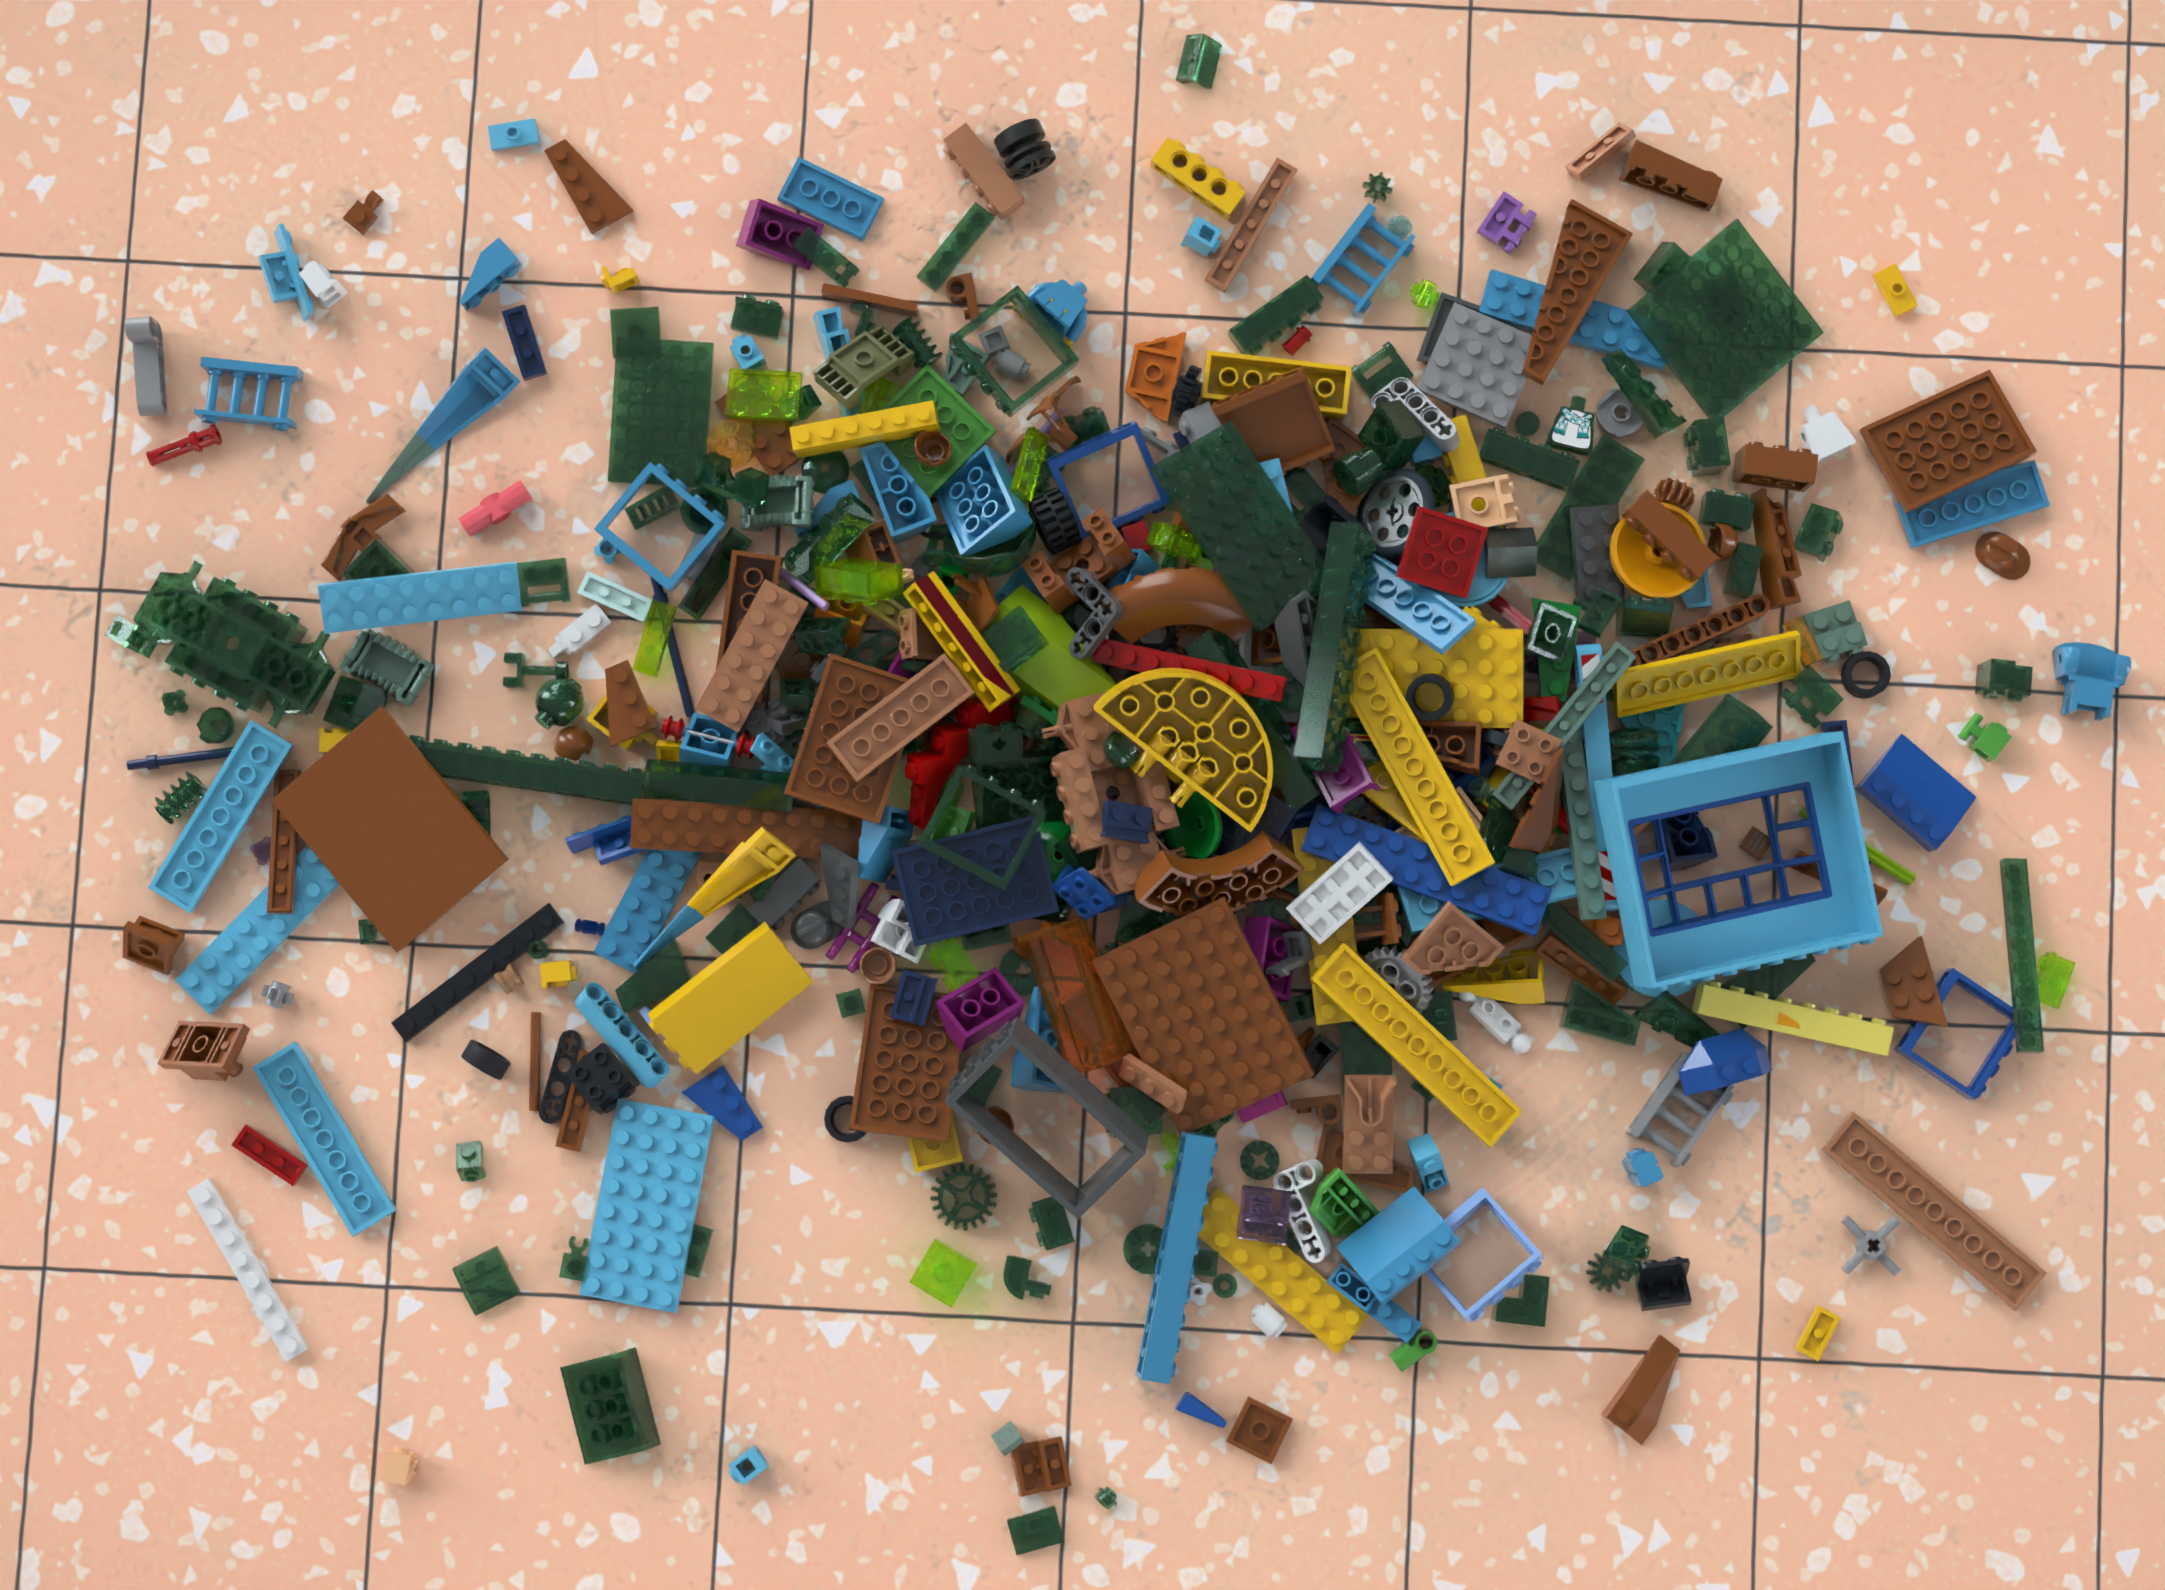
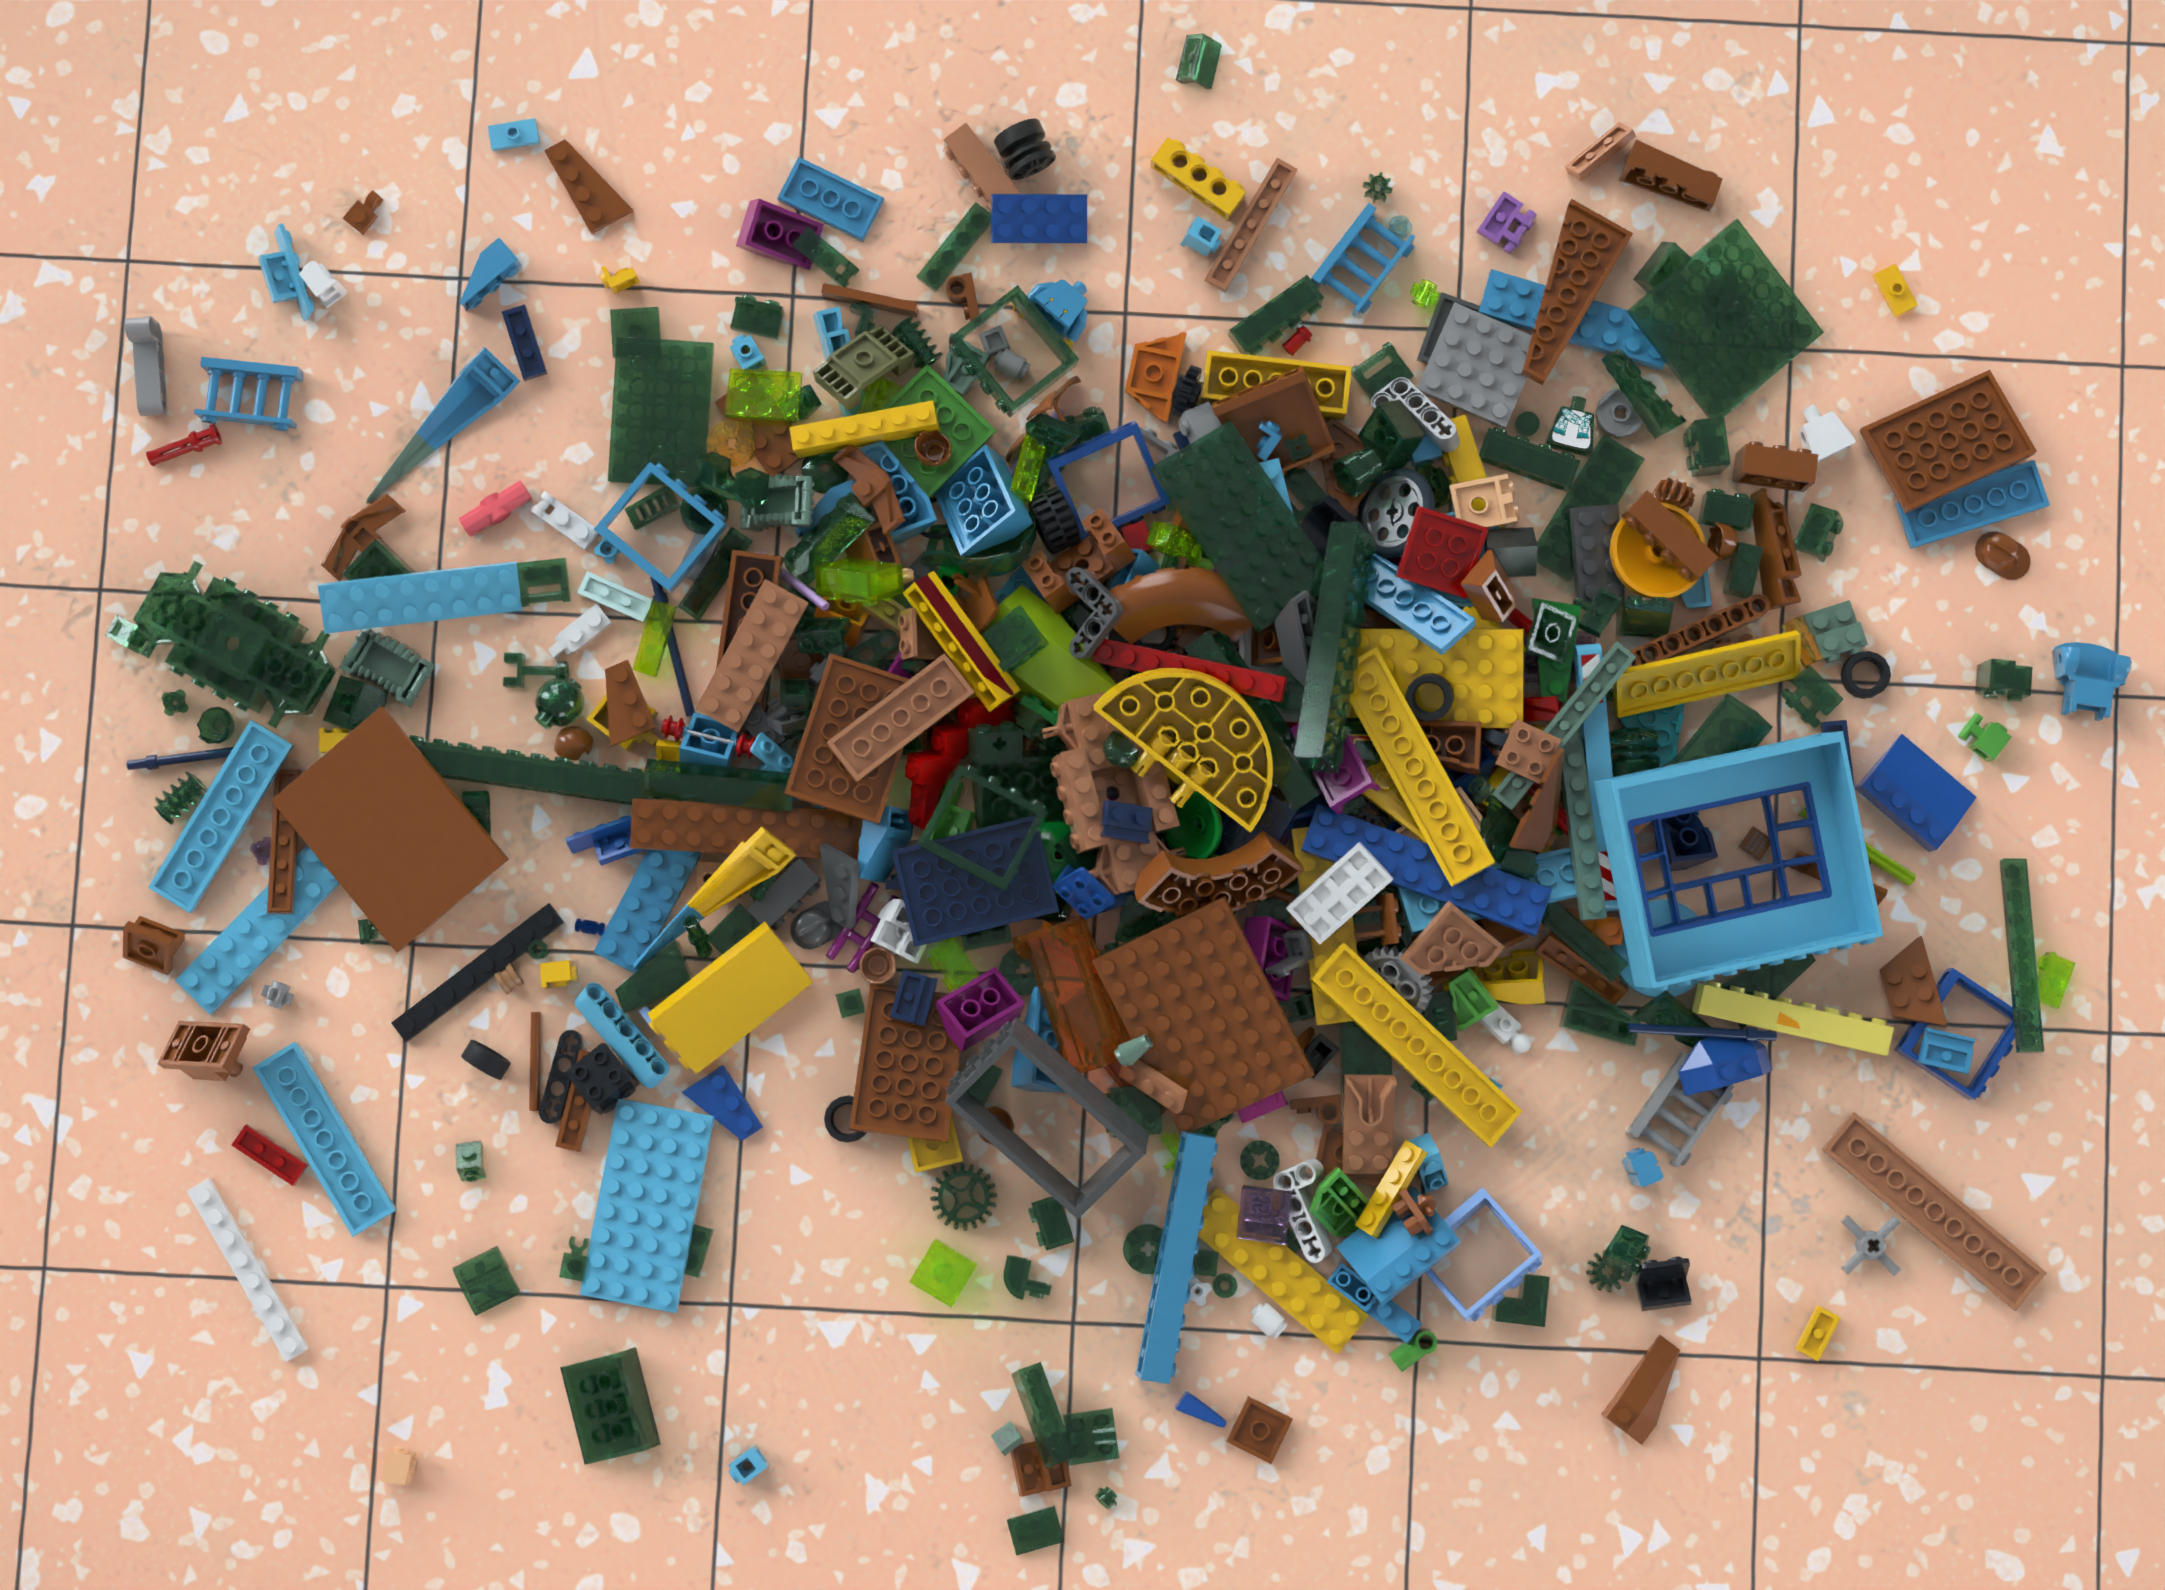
none -> white plate [530,491,598,551]
none -> clear green pin [683,915,713,958]
none -> dark orange plate [832,445,905,536]
none -> blue plate [991,194,1087,243]
none -> clear green brick [1011,1362,1076,1469]
none -> clear green wing [1025,413,1080,457]
none -> clear green plate [1063,1407,1119,1465]
none -> sand green cone [1114,1034,1153,1067]
none -> dark azure bracket [1256,420,1282,461]
none -> clear green plate [1285,433,1313,461]
none -> yellow plate [1355,1140,1427,1239]
none -> dark orange hips [1392,1188,1436,1237]
none -> bright green wing [1448,967,1499,1032]
none -> dark orange slope [1460,550,1517,622]
none -> dark blue bar [1628,1023,1777,1043]
none -> dark azure plate [1918,1028,1976,1074]

